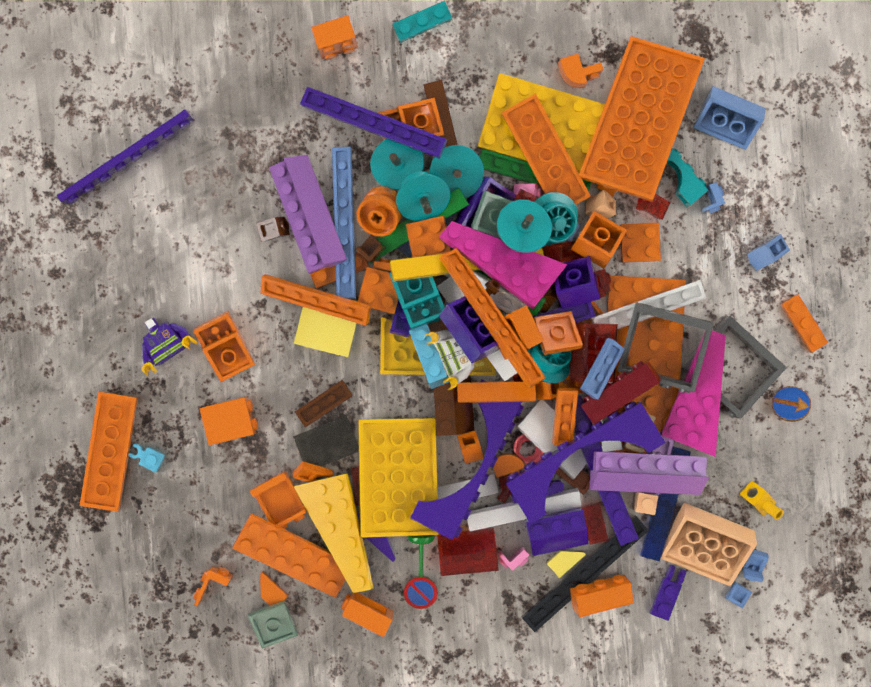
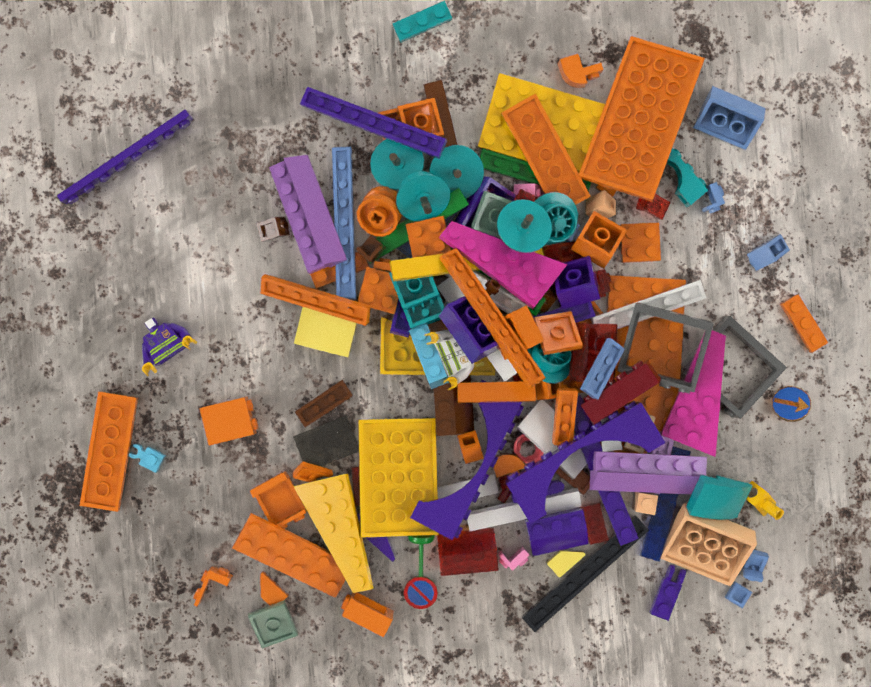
orange slope [193,311,255,382] -> none
orange brick [311,15,358,60] -> none
orange brick [570,575,634,618] -> none
none -> teal slope [686,475,752,520]

